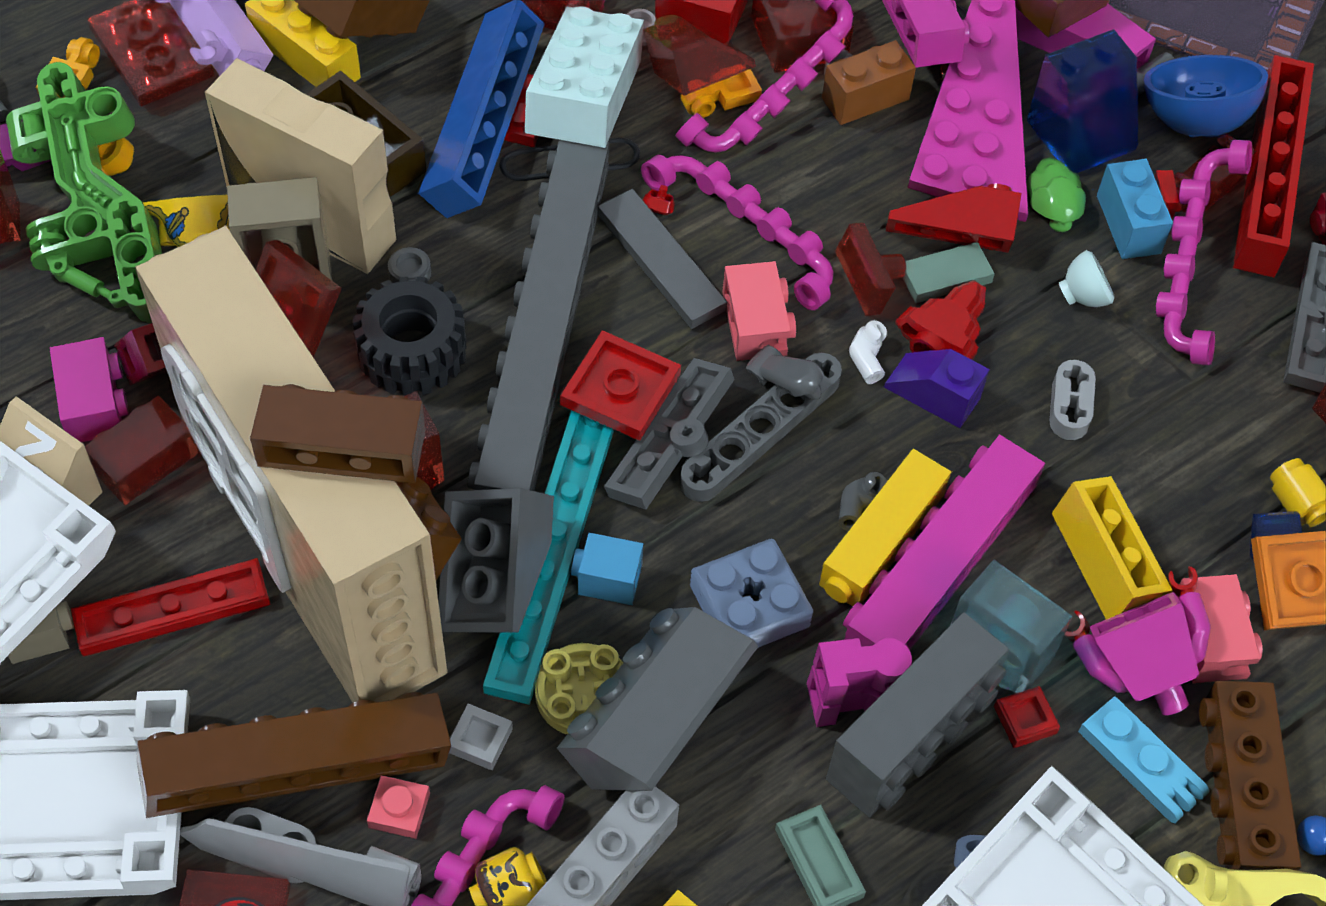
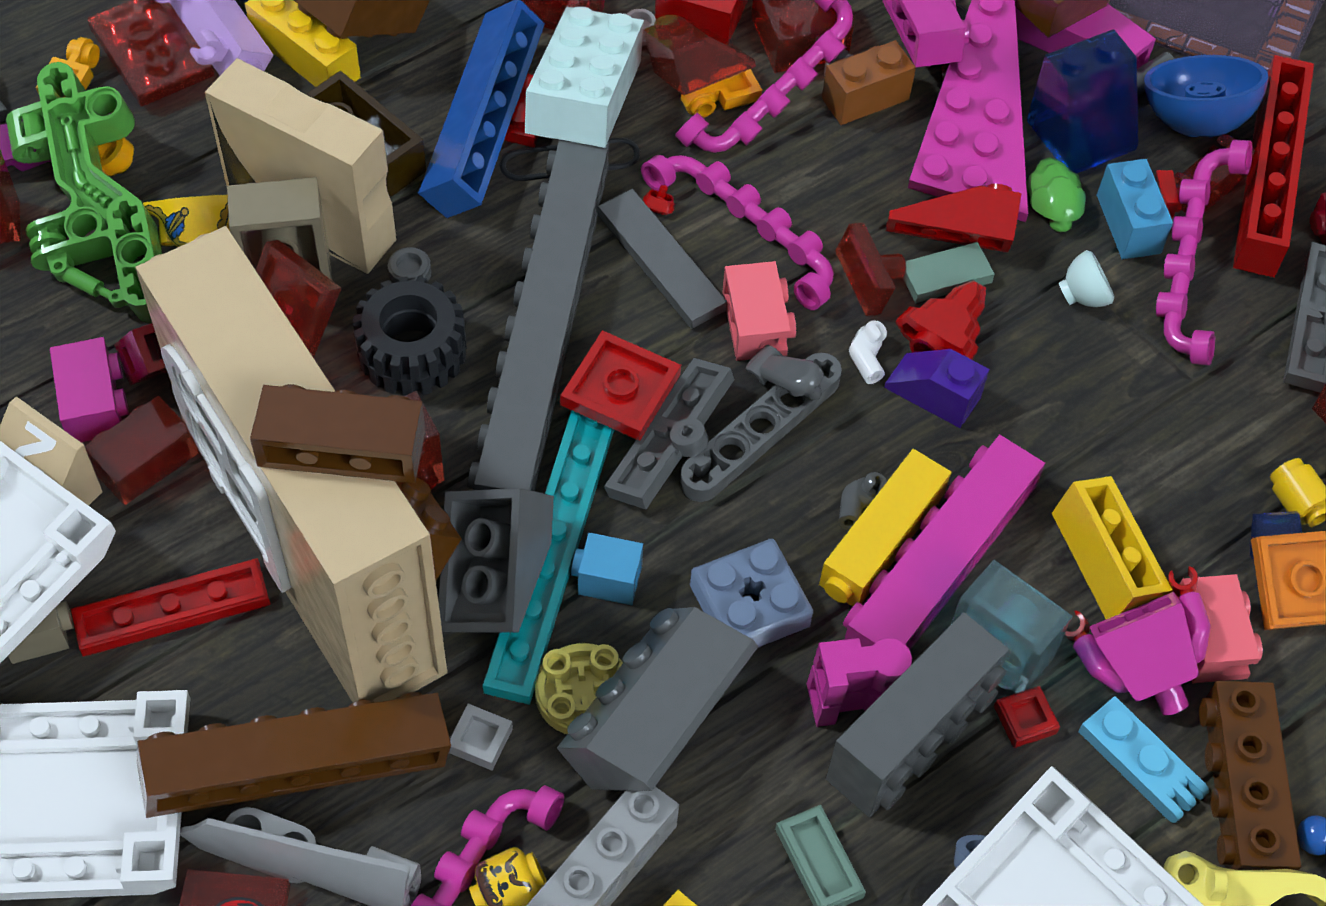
coral plate [367,775,430,839] -> none
light grey beam [1049,360,1096,440] -> none

